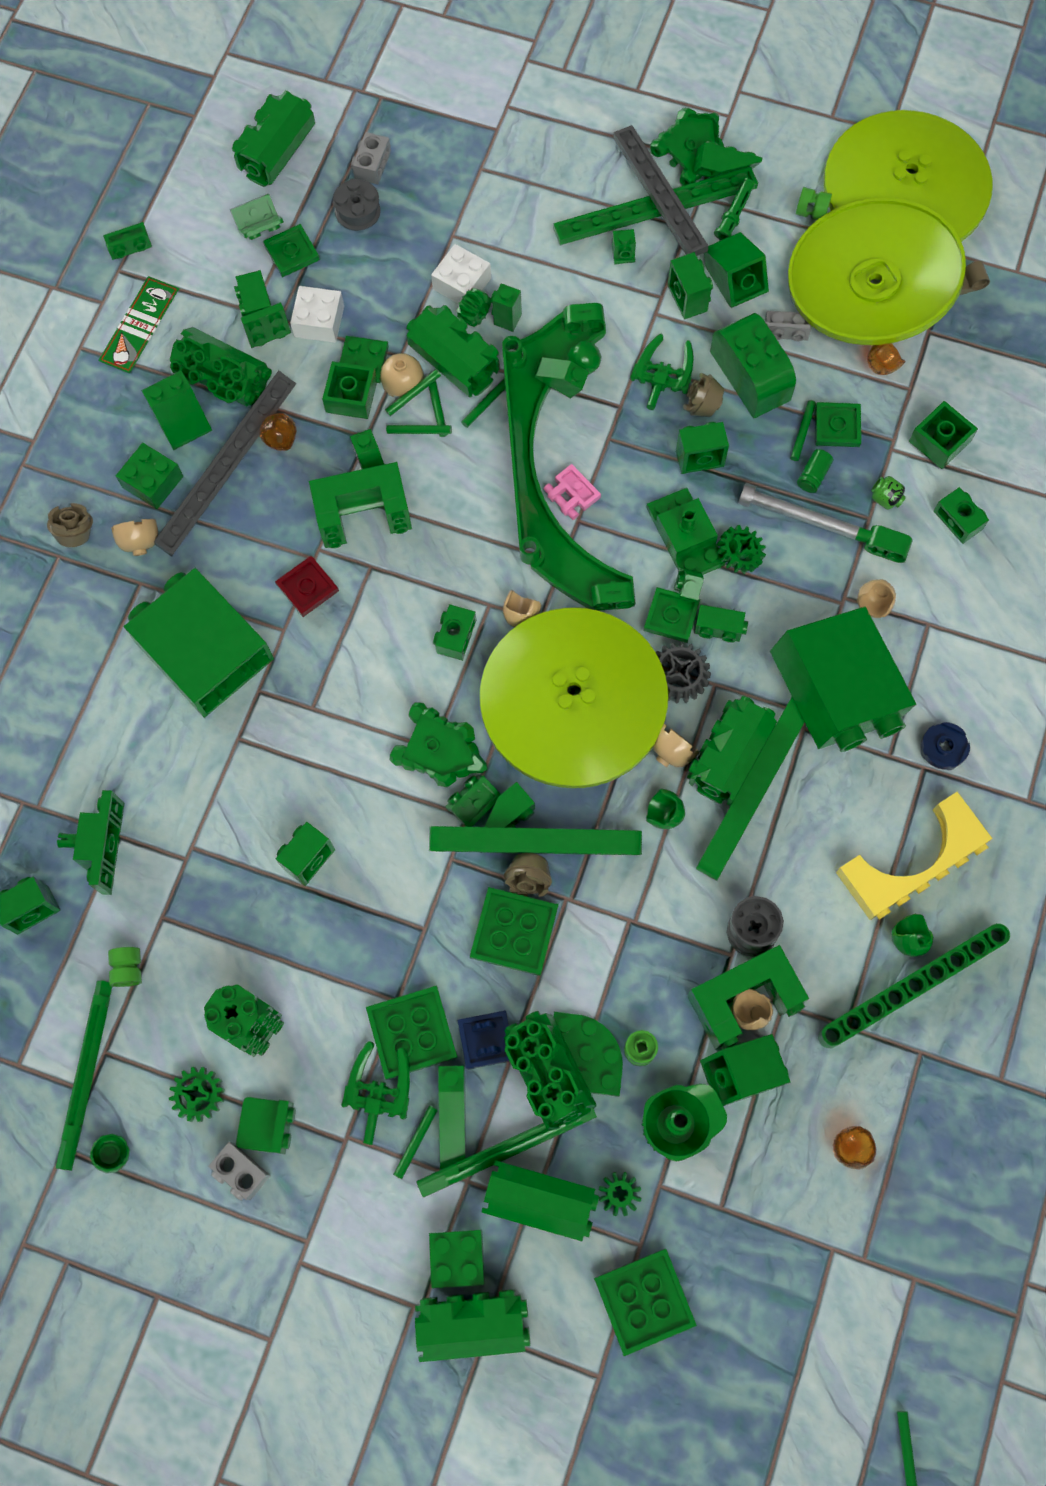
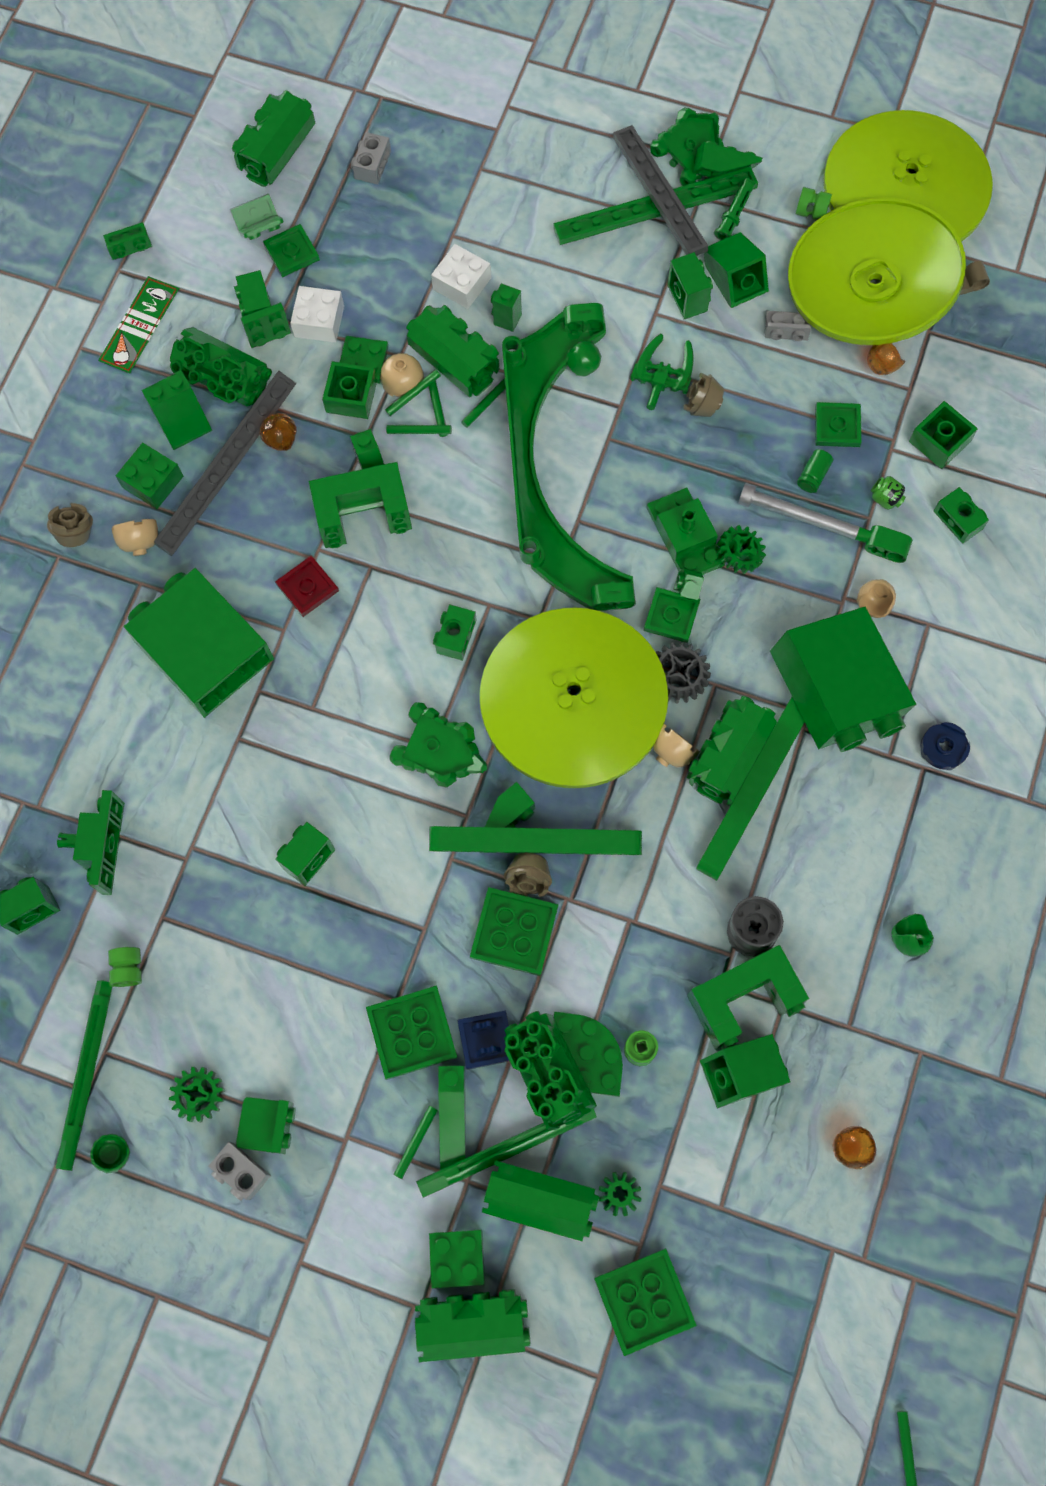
green brick [204,984,284,1057] -> none
dark grey wheel [333,178,381,231] -> none
green bar [341,1041,410,1145] -> none
green bracket [445,775,501,827] -> none
green gear [456,288,492,327] -> none
tan hair [503,590,541,627] -> none
green slope [534,357,589,398] -> none
bright pink plate [543,464,601,520] -> none
green brick [612,229,636,265] -> none
green piece [642,1084,727,1162] -> none
green hair [646,789,686,829] -> none
green brick [676,422,729,474] -> none
green brick [694,604,748,643] -> none
green brick [710,313,796,419] -> none
tan hair [731,989,773,1030] -> none
green bar [790,400,816,461] -> none
green beam [818,923,1010,1048] -> none
light yellow arch [836,792,993,920] -> none

